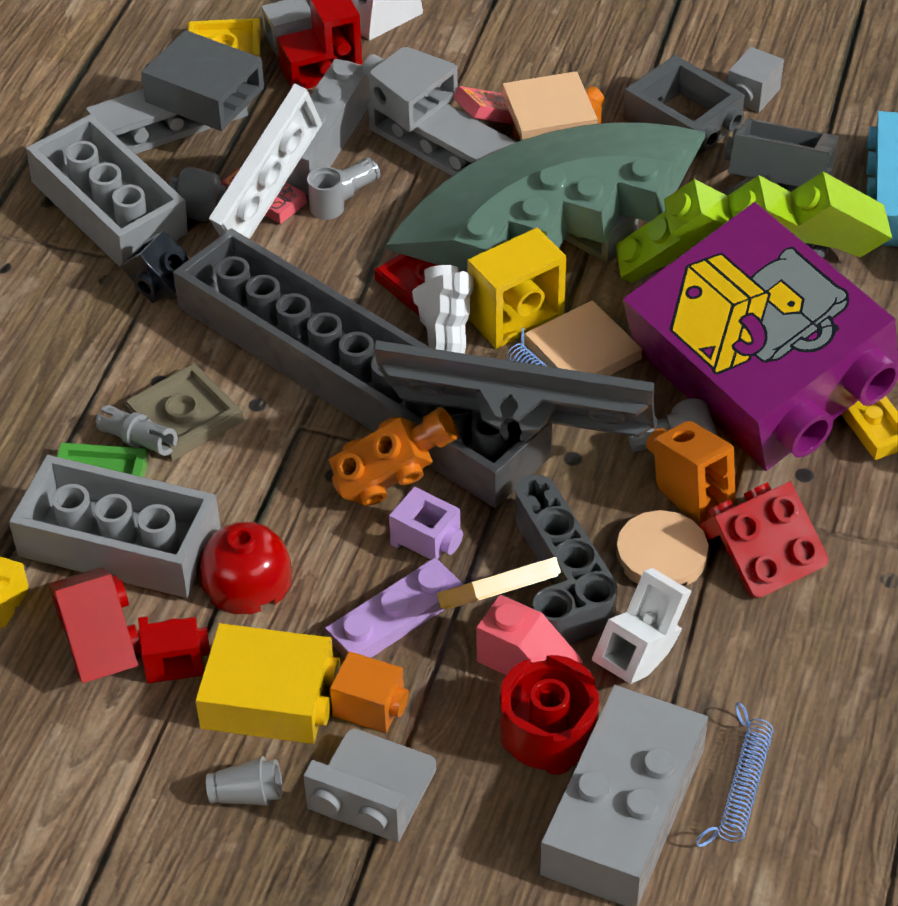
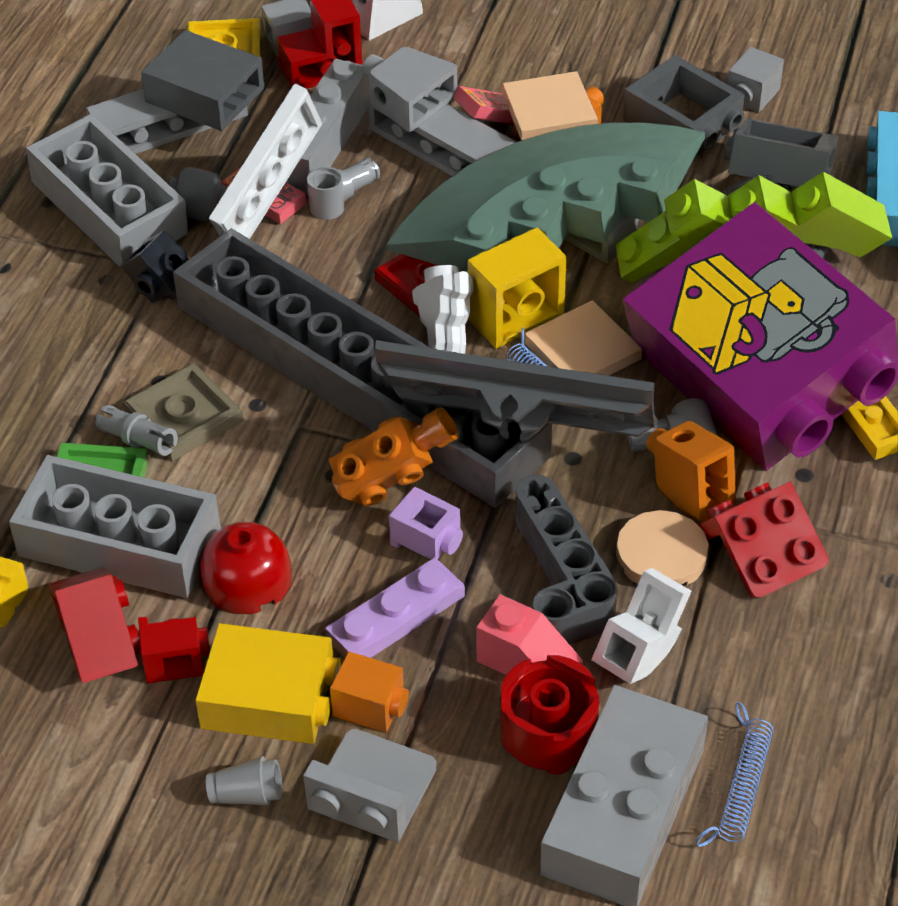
tile [437,557,561,610] -> none

